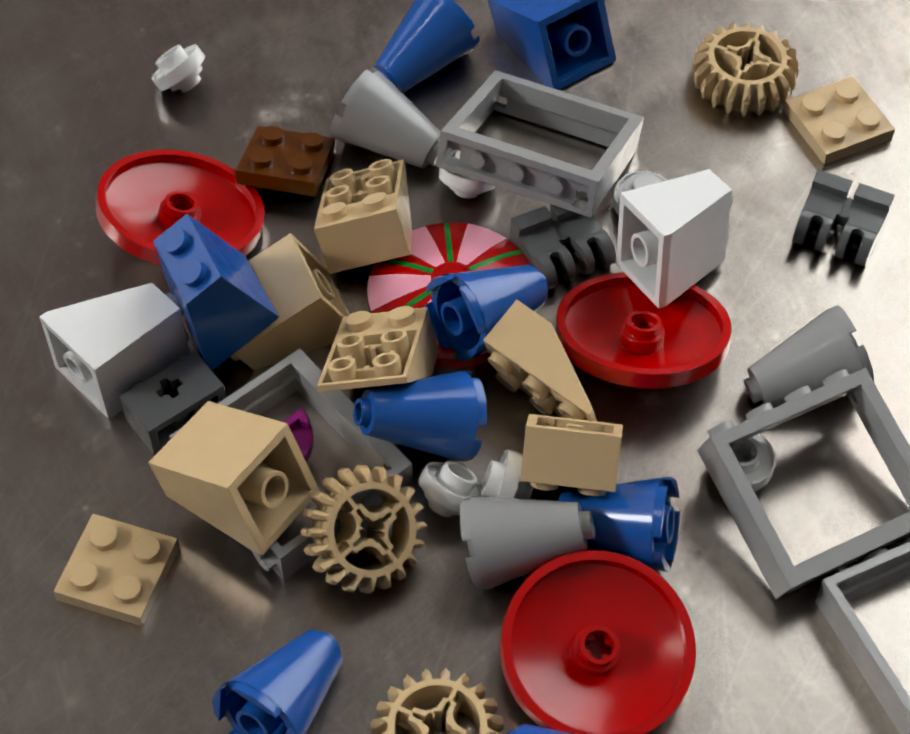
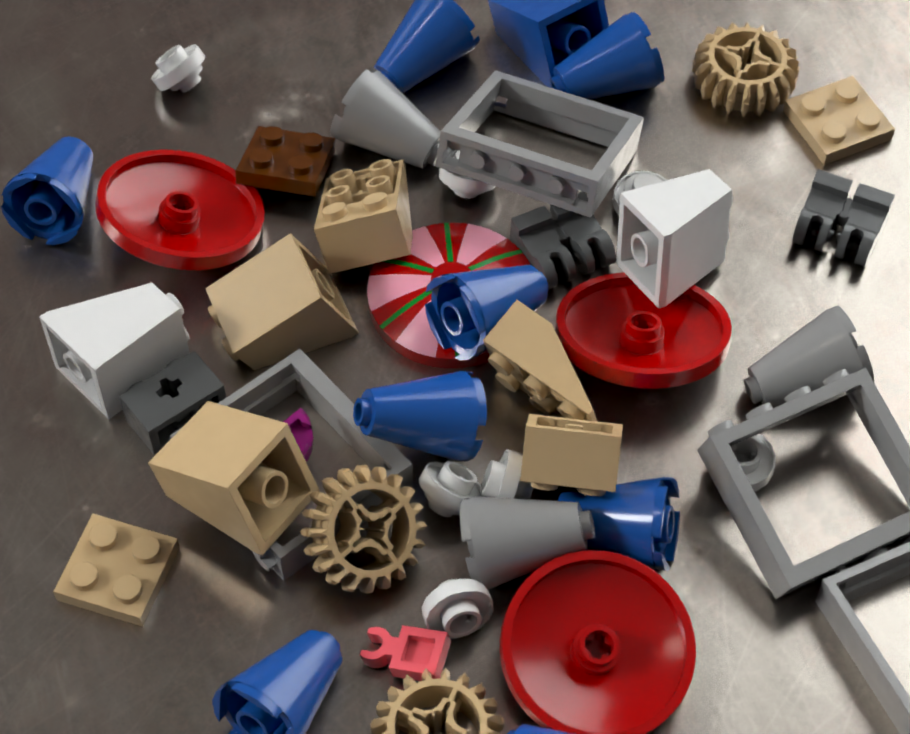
blue slope [153,214,279,371] -> none
tan slope [317,306,439,392] -> none
none -> blue cone [1,137,94,245]
none -> coral plate [360,625,452,681]
none -> white plate [421,579,494,639]
none -> blue cone [549,12,665,100]

